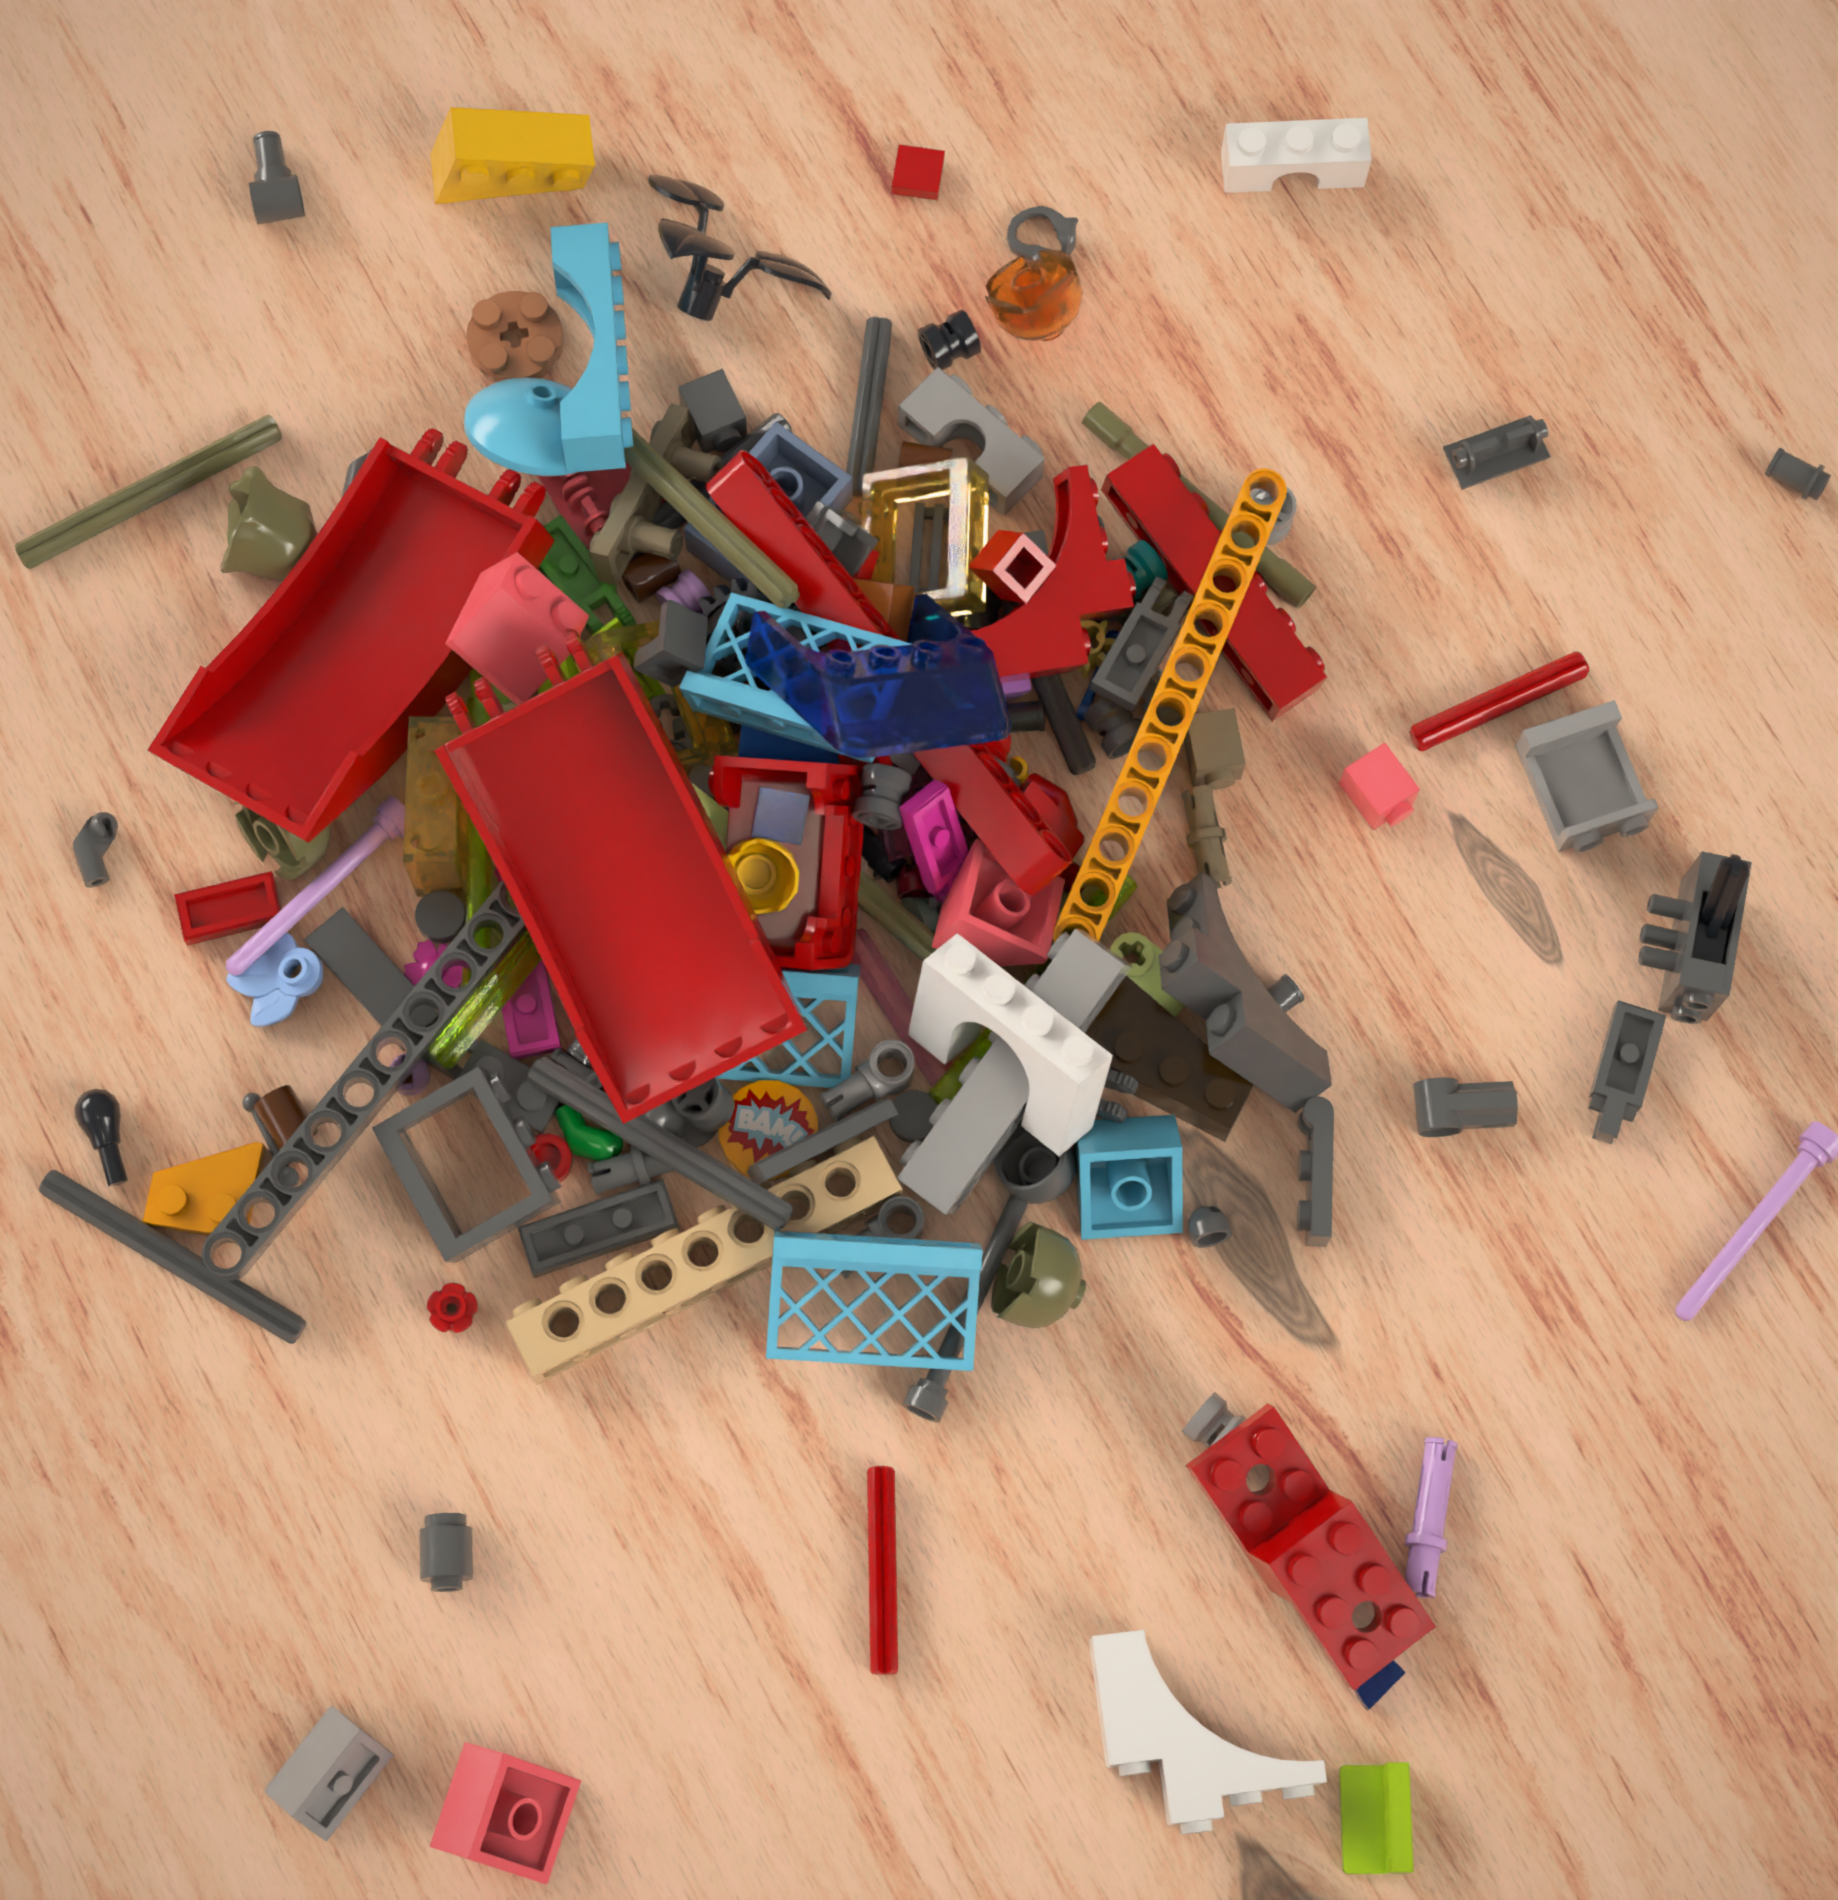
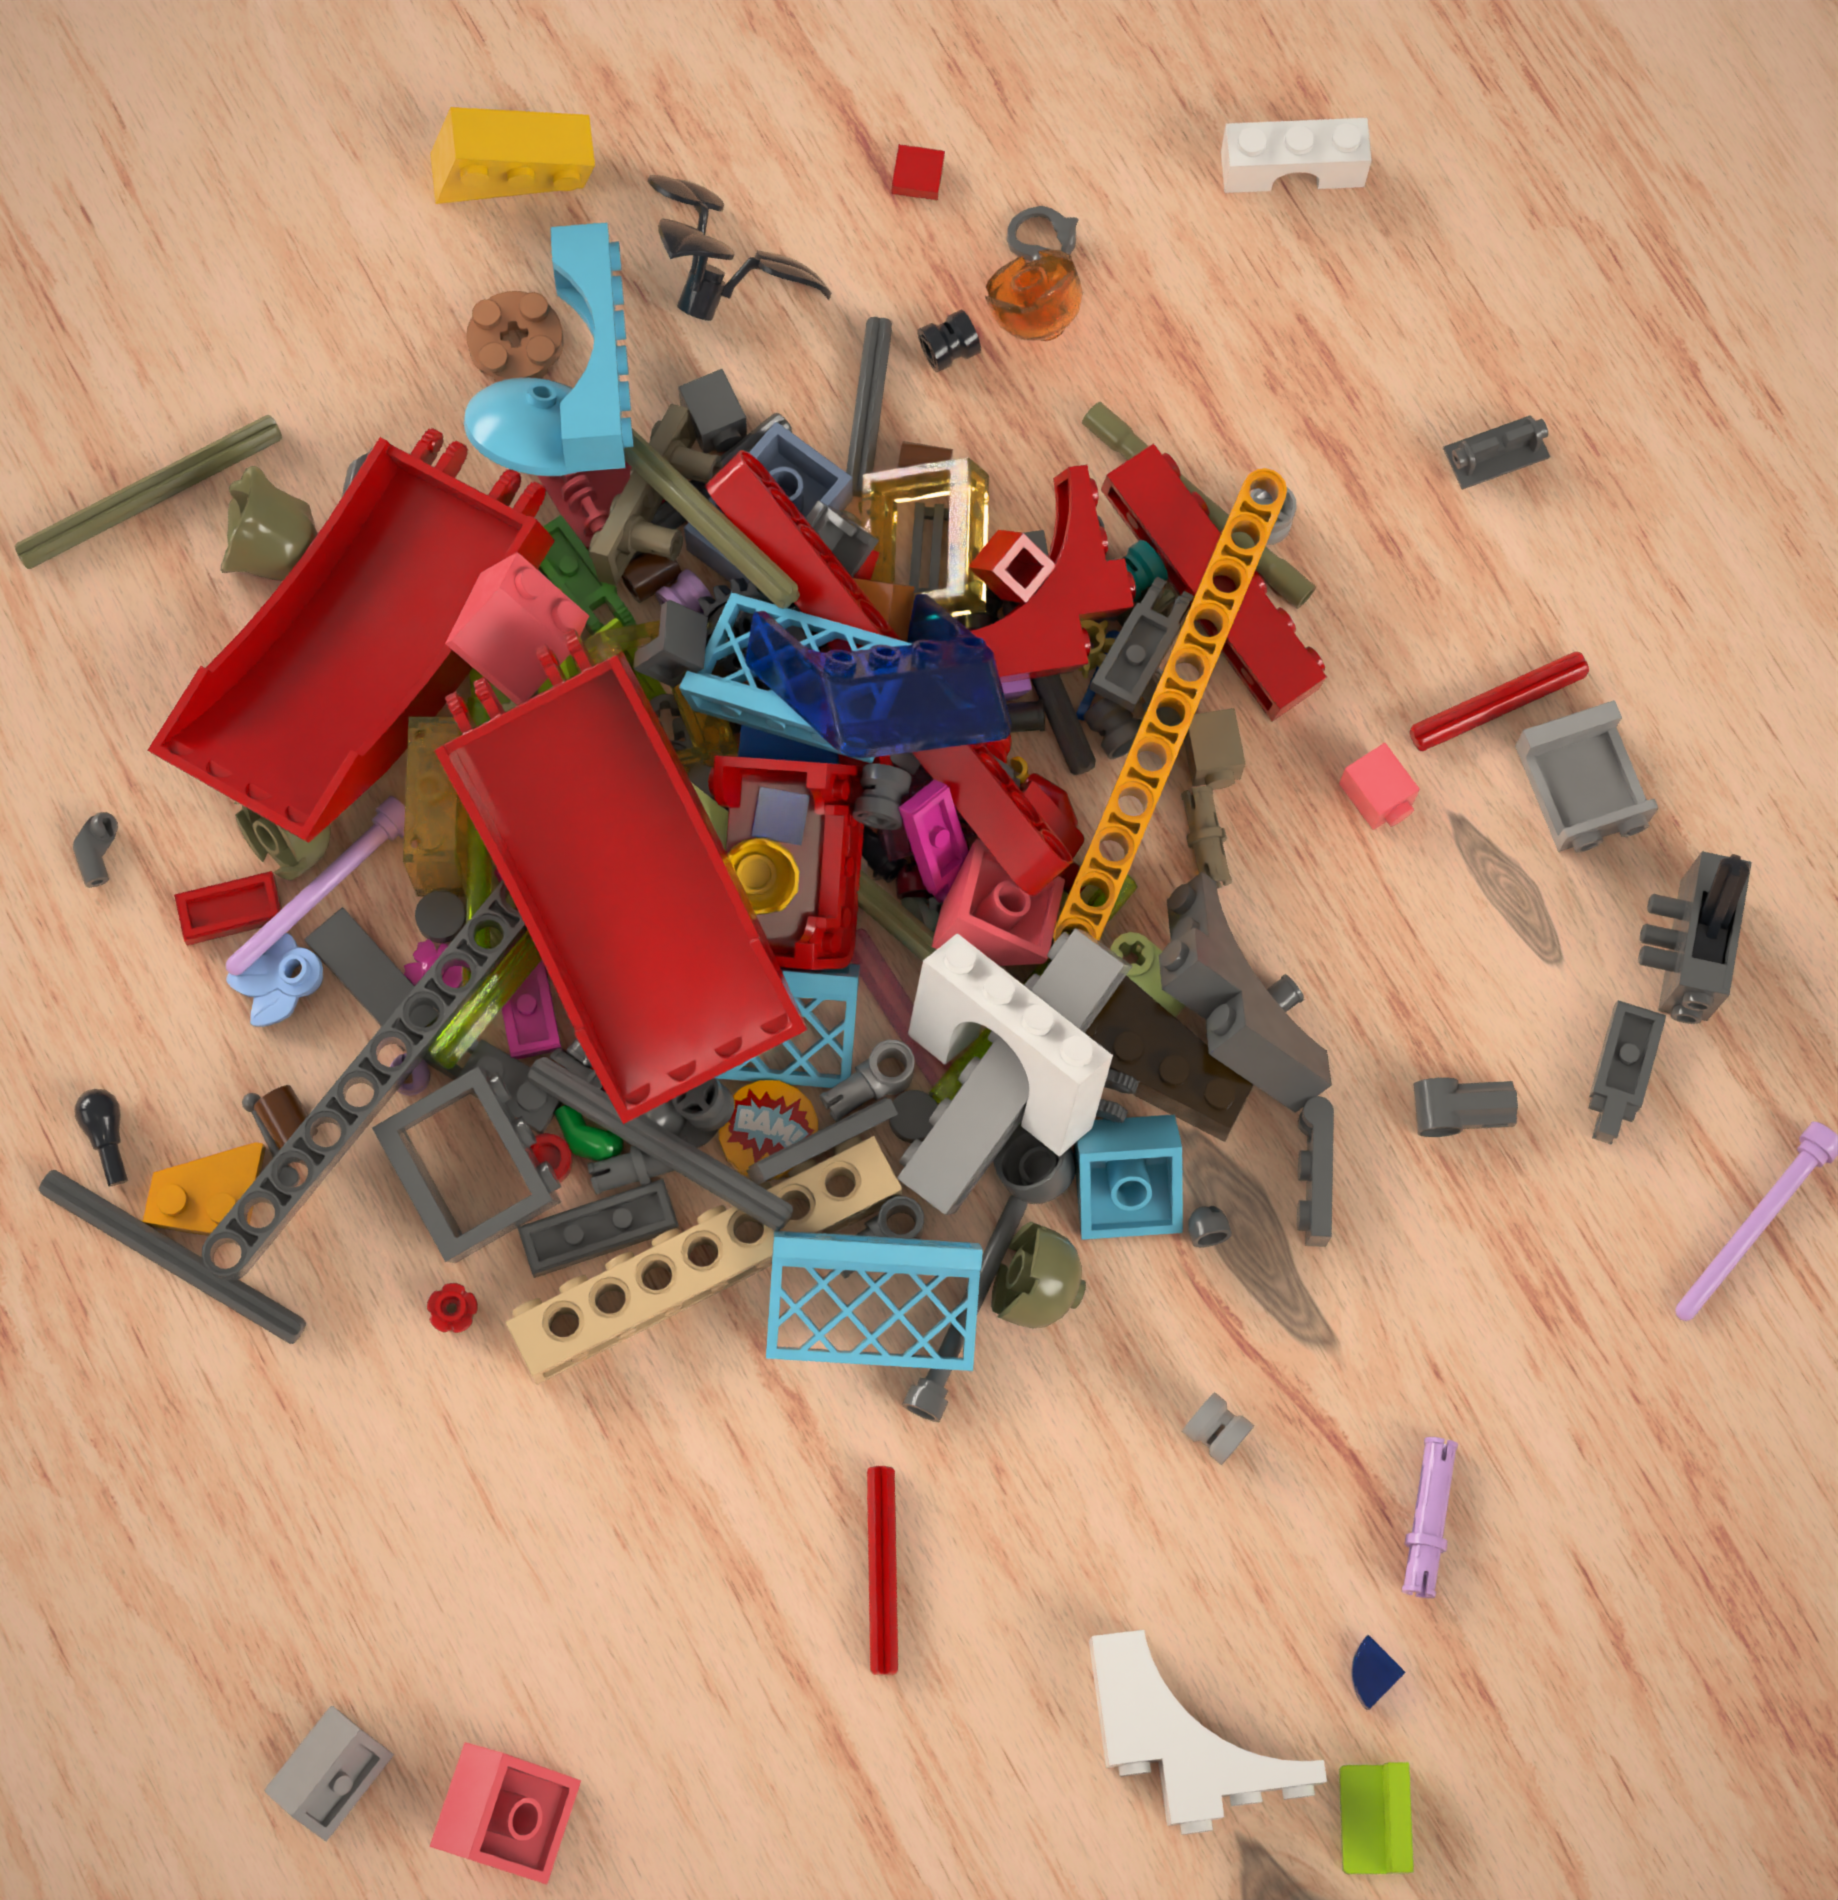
dark grey pin [249,131,305,225] -> none
dark grey brick [419,1513,473,1592] -> none
light grey arch [898,367,1045,516] -> none
red bracket [1185,1403,1436,1690] -> none
dark grey pin [1765,448,1831,501] -> none

